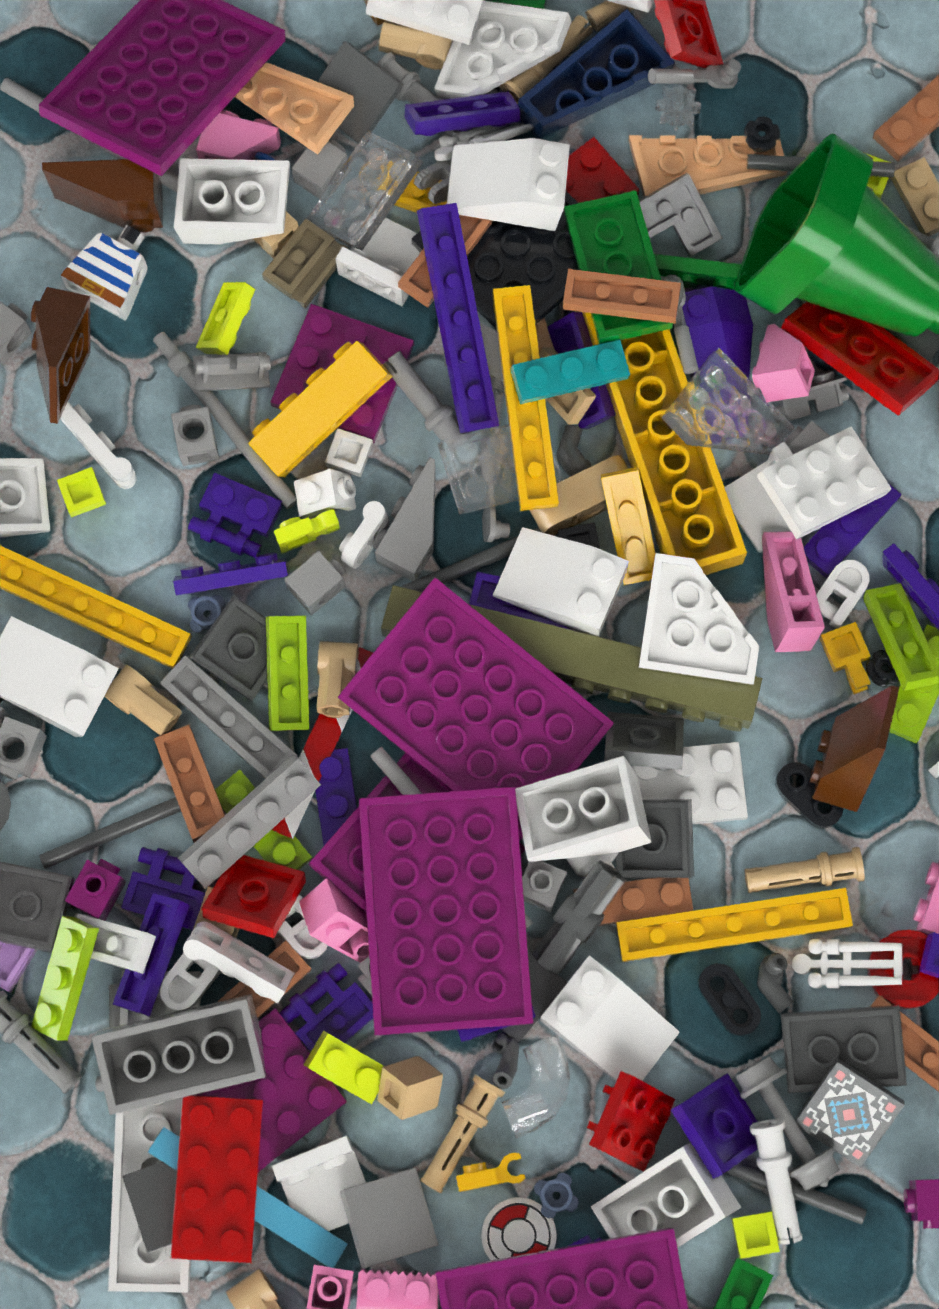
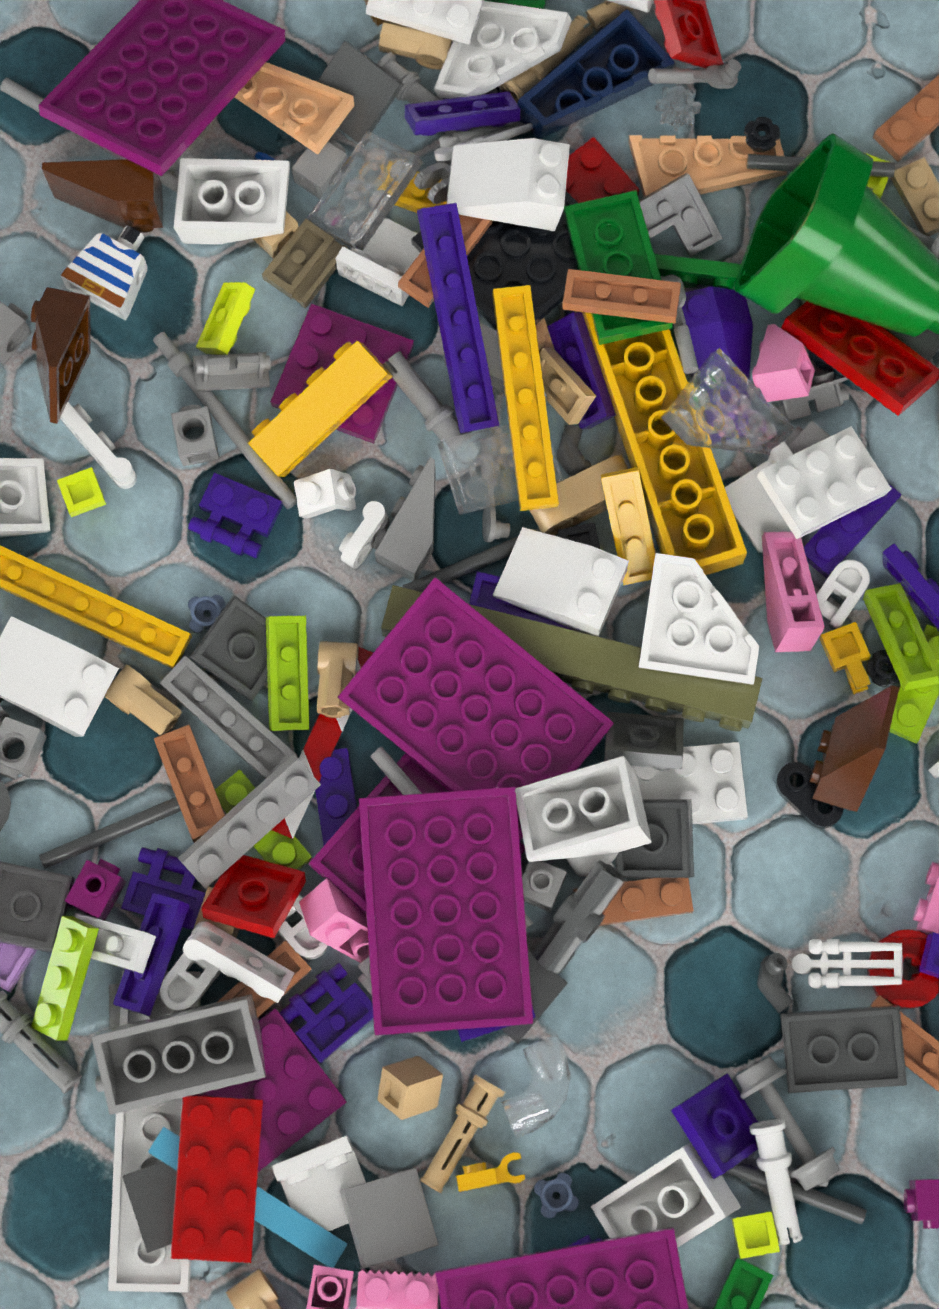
dark purple plate [173,553,289,596] -> none
bright pink slope [196,110,281,160] -> none
neon yellow plate [274,509,340,553] -> none
light grey brick [284,551,345,616] -> none
neon yellow plate [304,1031,384,1105] -> none
white plate [325,428,373,477] -> none
sticker [482,1197,556,1261] -> none
dark grey arm [492,1032,519,1089] -> none
teal plate [510,340,630,405] -> none
white slope [540,955,680,1081] -> none
red plate [586,1071,675,1172] -> none
yellow plate [616,888,853,962] -> none
black plate [698,963,761,1036] -> none
tan pin [744,847,865,893] -> none
tile [795,1057,905,1167] -> none

